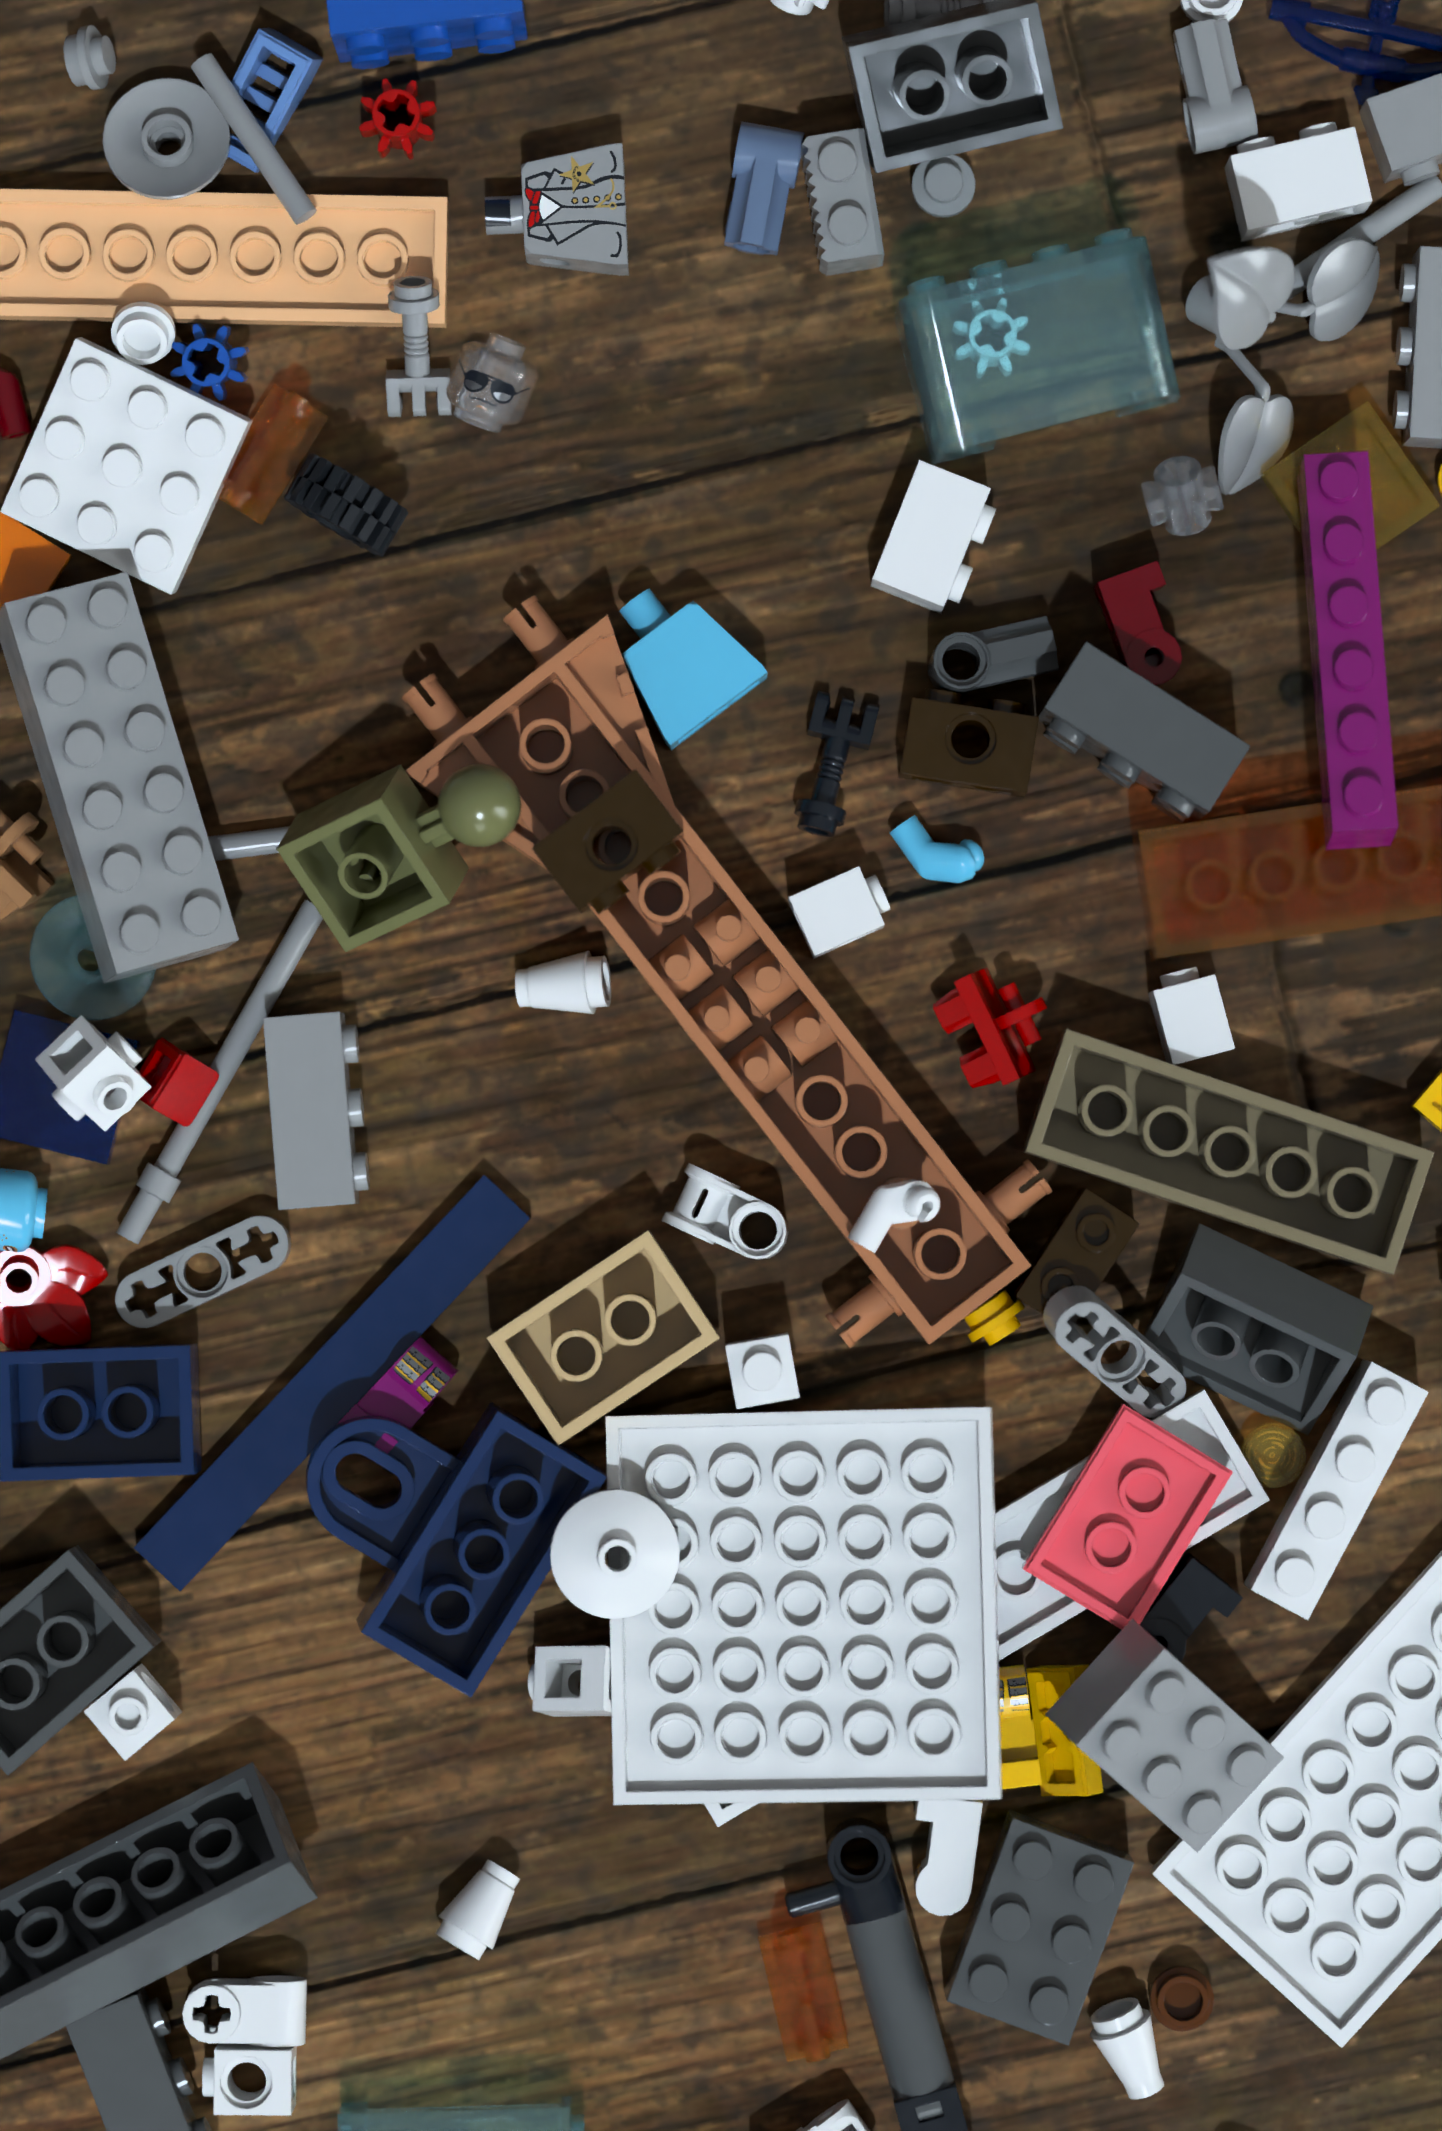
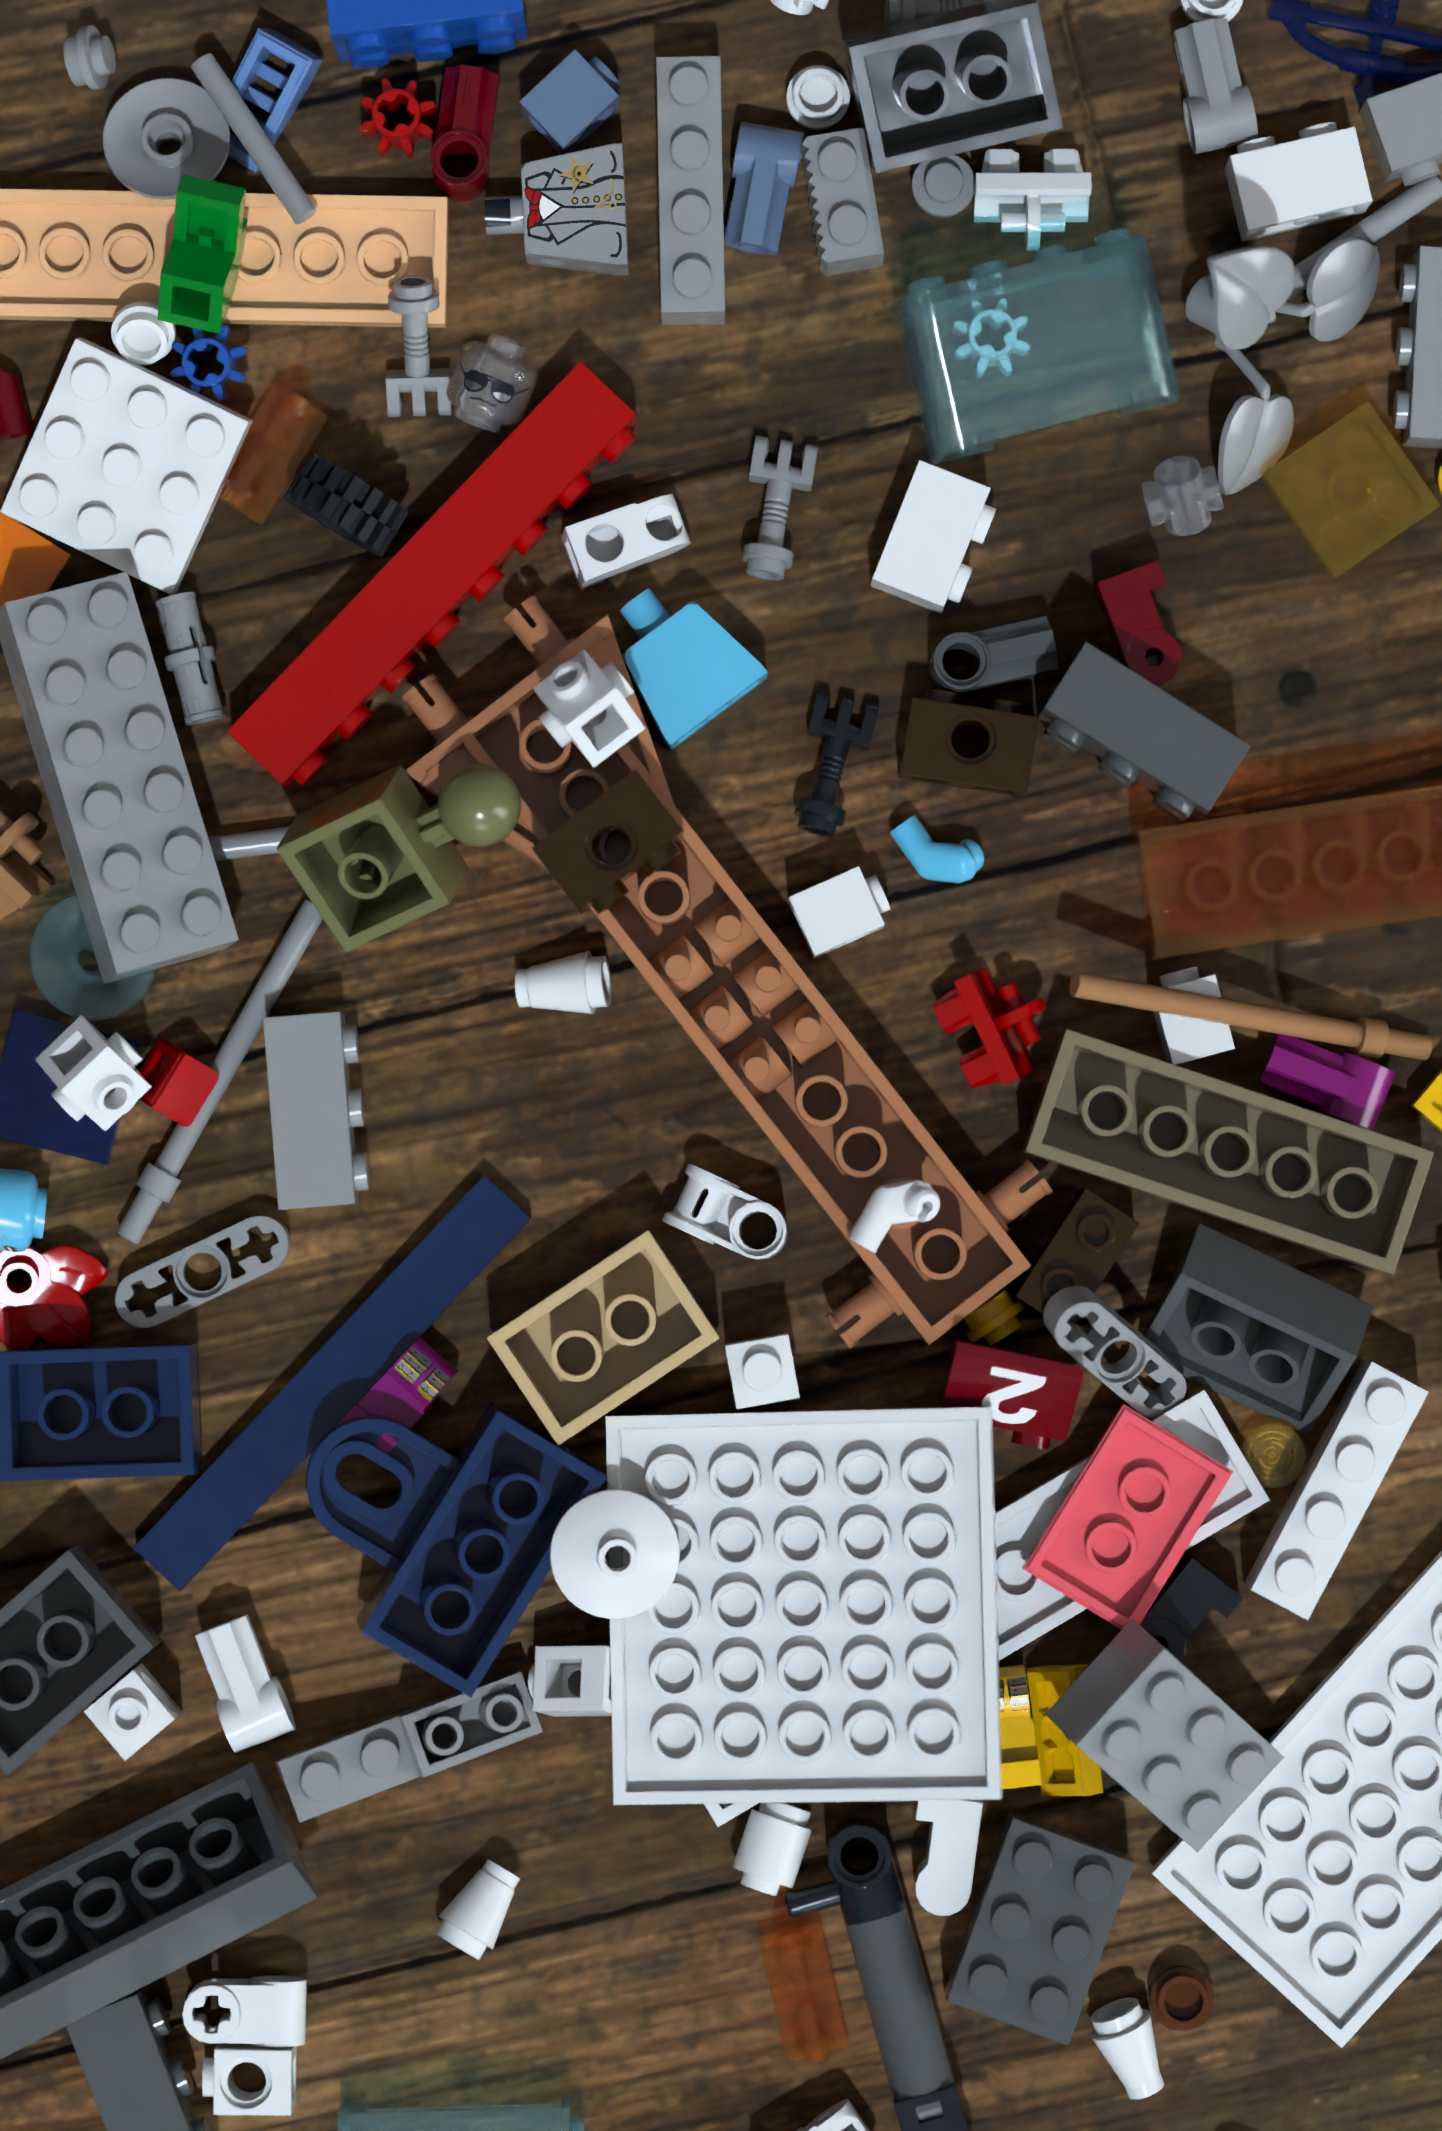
magenta brick [1297,451,1398,850] -> none
none -> light grey pin [155,592,226,726]
none -> green brick [157,174,248,334]
none -> white piece [195,1614,296,1753]
none -> red brick [226,361,637,789]
none -> light grey slope [274,1671,543,1823]
none -> dark red piece [430,64,500,202]
none -> sand blue brick [519,50,620,155]
none -> white brick [533,649,645,767]
none -> white leg [561,494,691,591]
none -> light grey brick [656,56,725,325]
none -> white brick [732,1803,812,1896]
none -> light grey hinge [742,435,819,580]
none -> white plate [786,65,850,130]
none -> dark red slope [938,1338,1085,1450]
none -> white hips [973,149,1092,251]
none -> medium nougat bar [1069,971,1433,1061]
none -> magenta piece [1257,1034,1396,1131]

